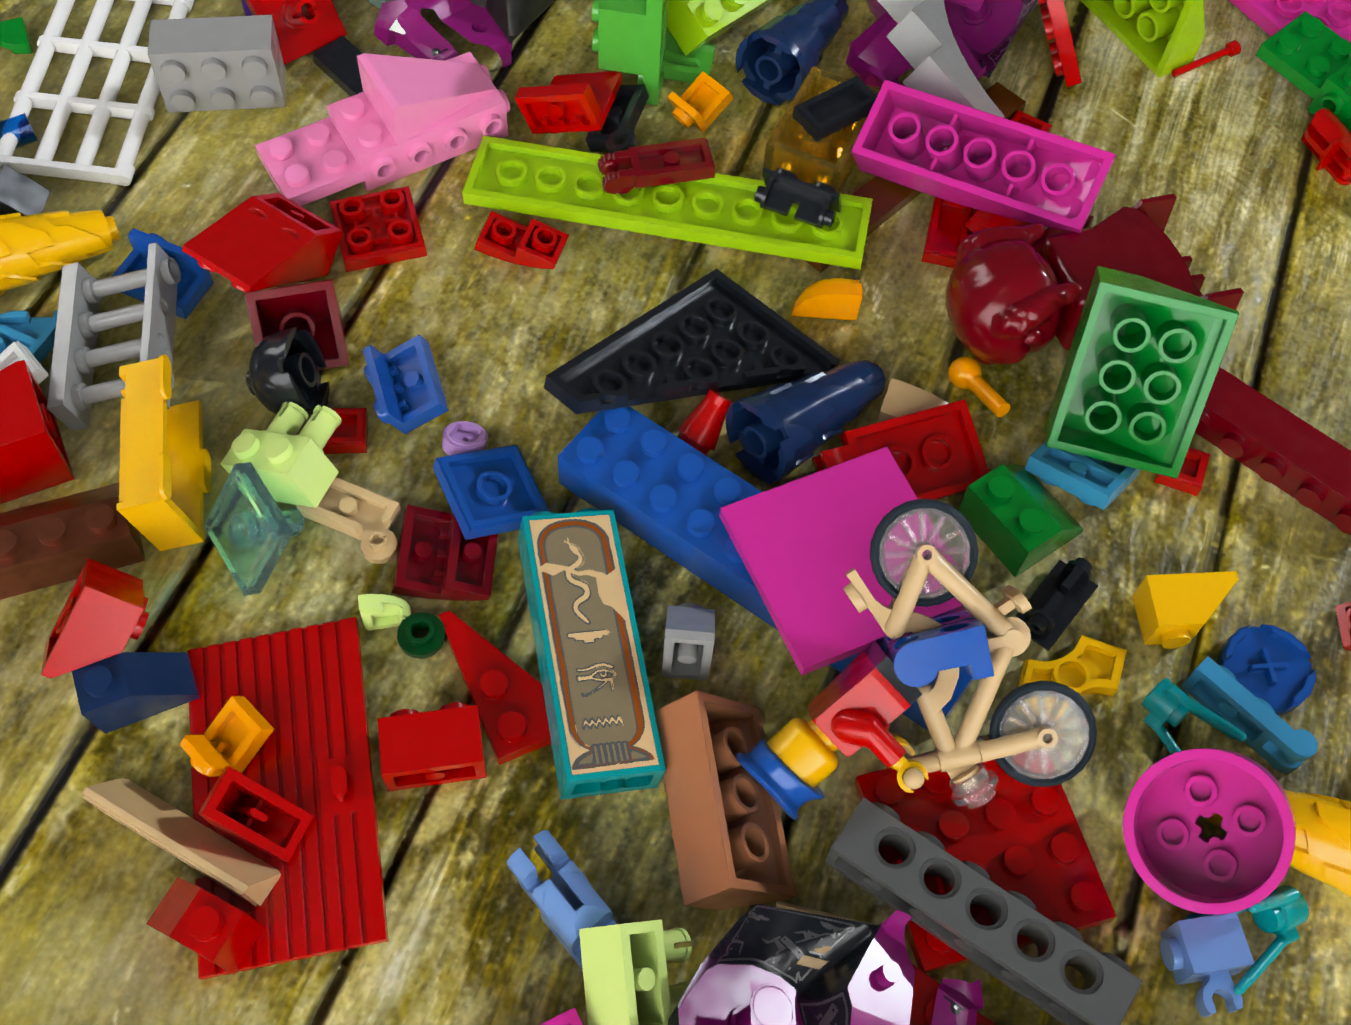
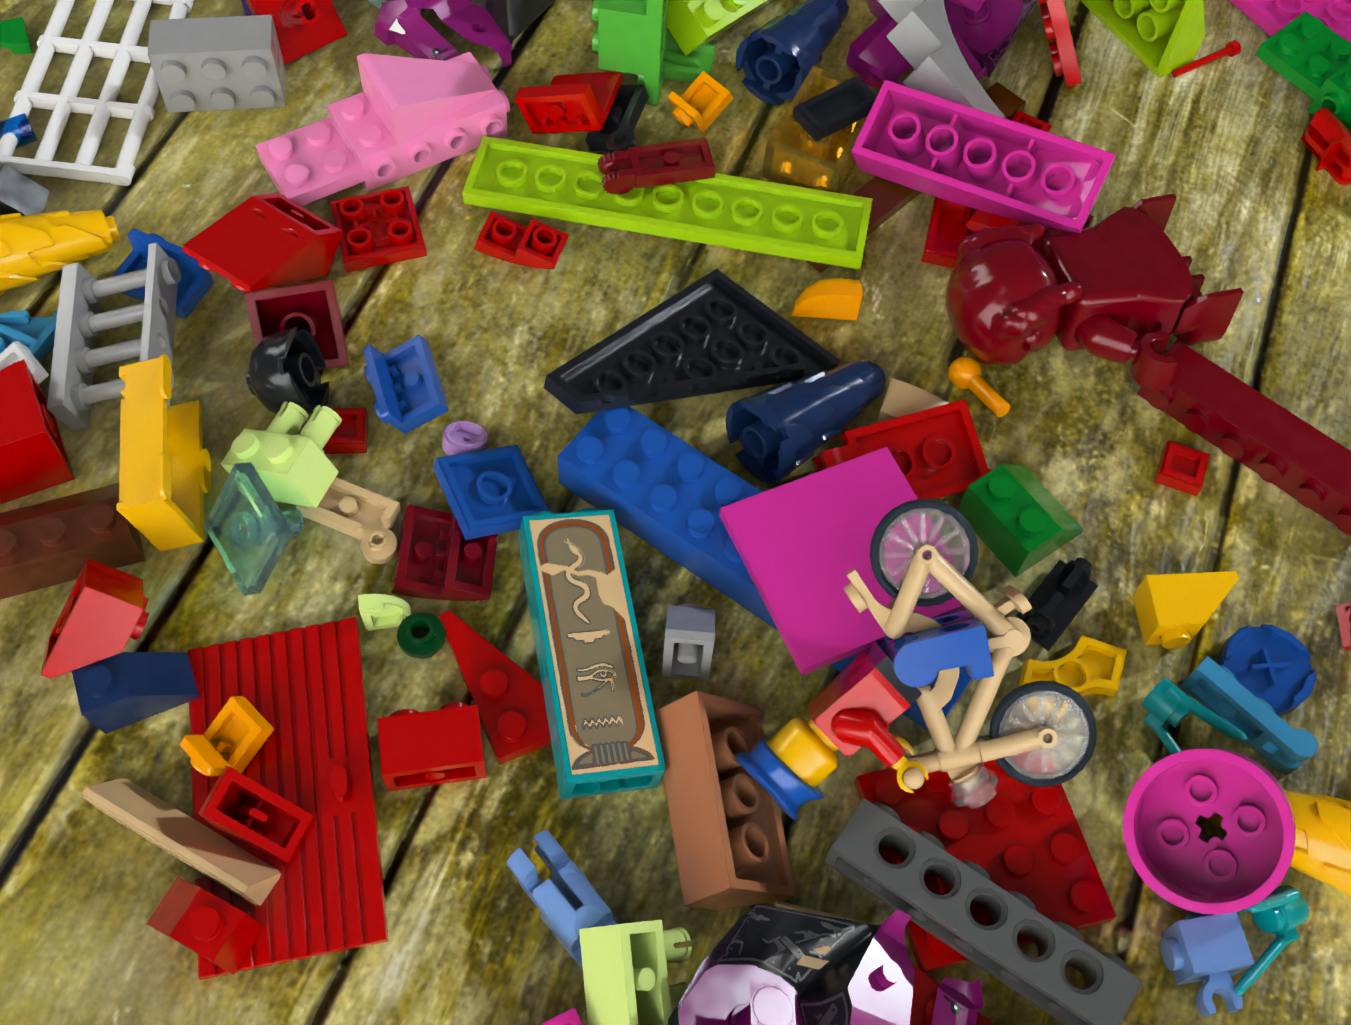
black tile [312,36,363,97] -> none
red cone [677,389,732,456] -> none
black hinge [754,167,842,229] -> none
dark azure wing [1025,442,1140,510] -> none
green slope [1045,266,1239,478] -> none

